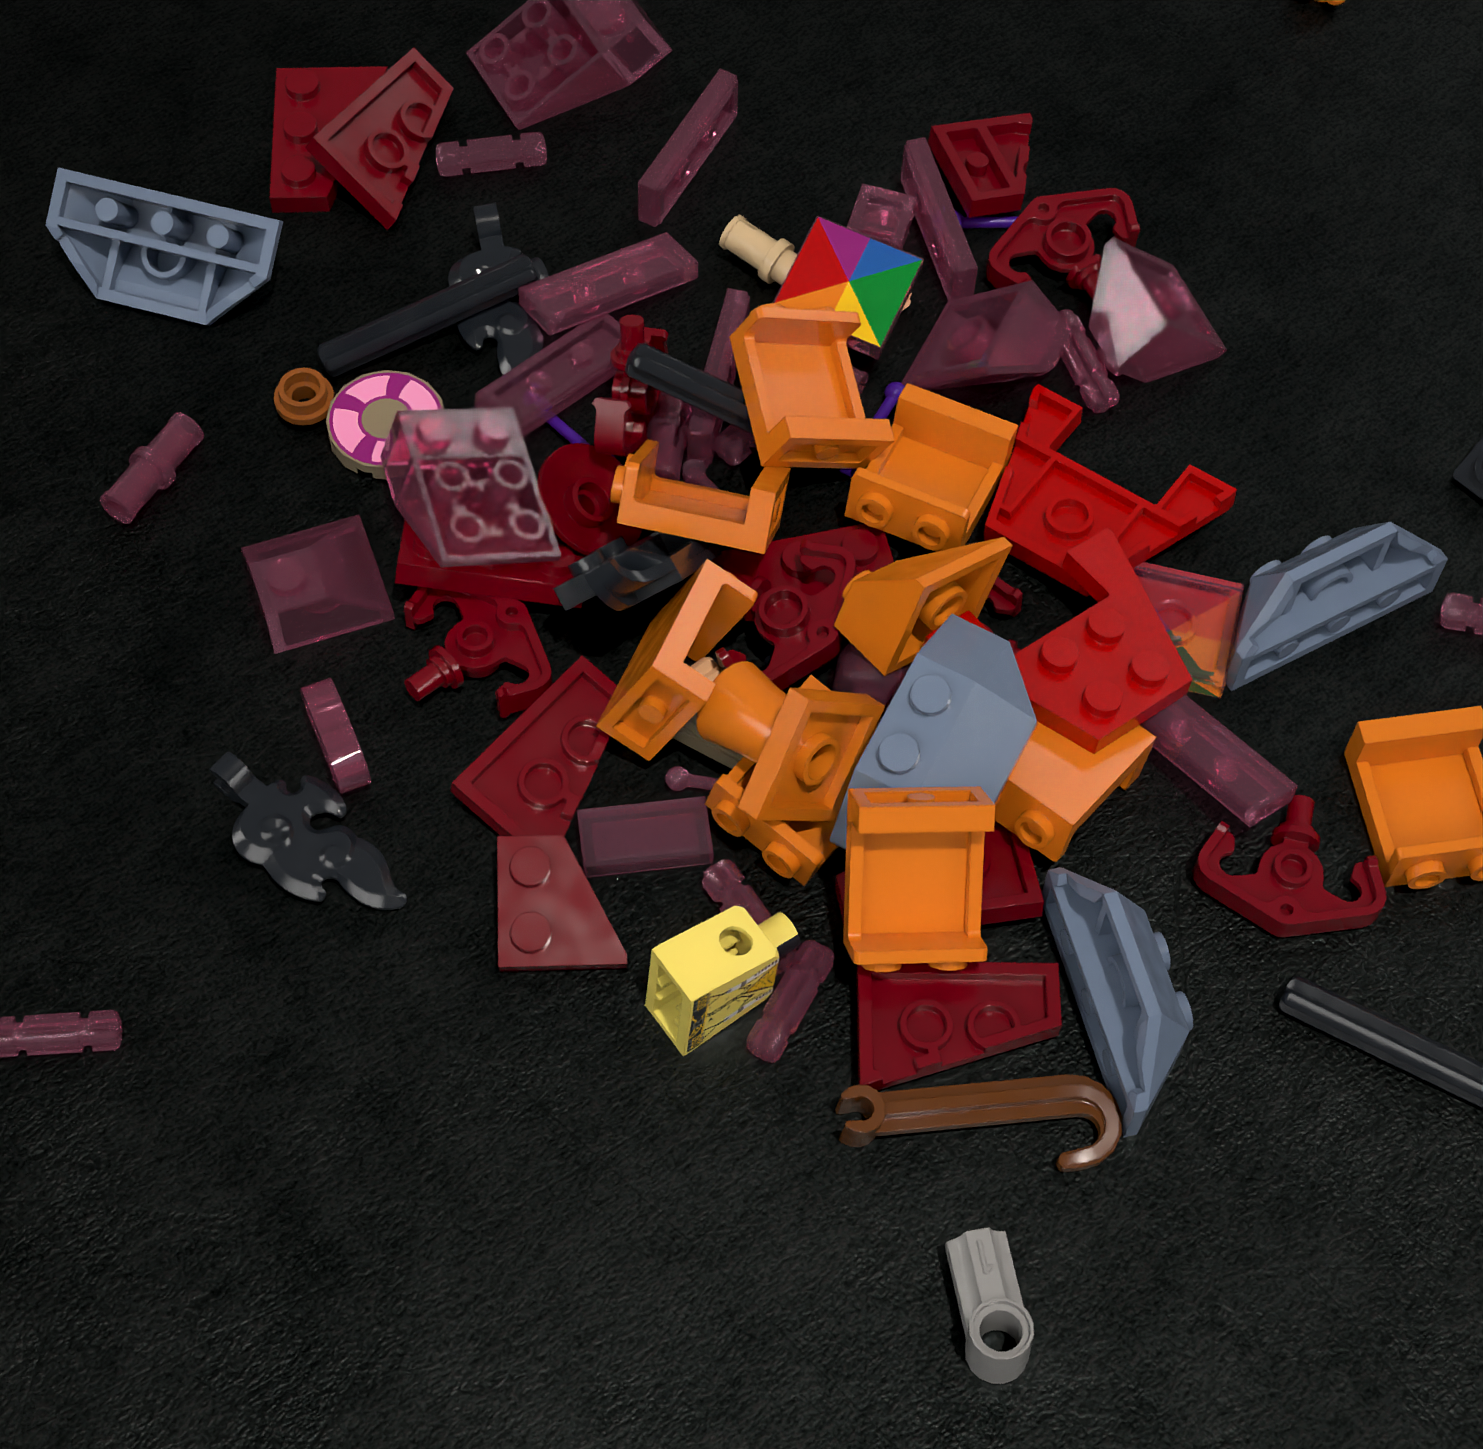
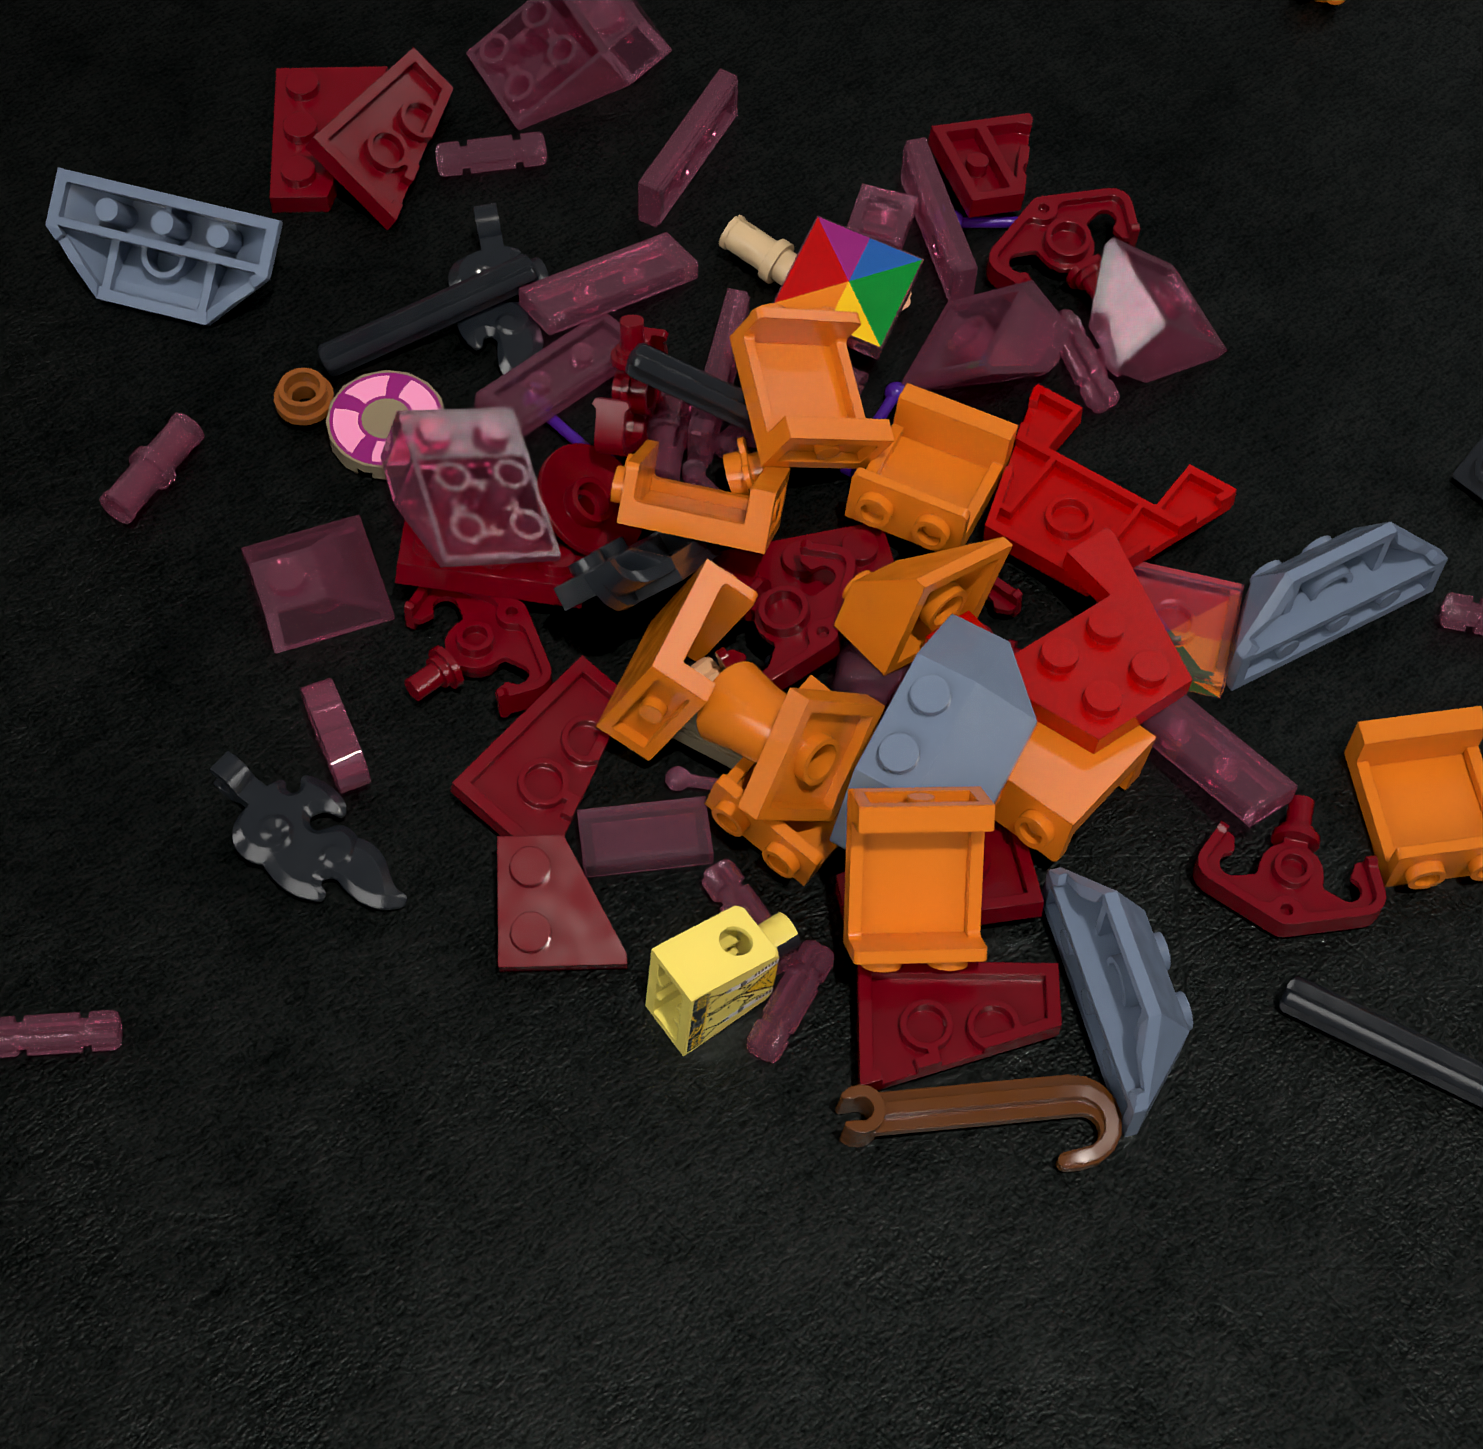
light grey piece [945,1227,1034,1384] -> none
none -> orange plate [723,437,764,496]

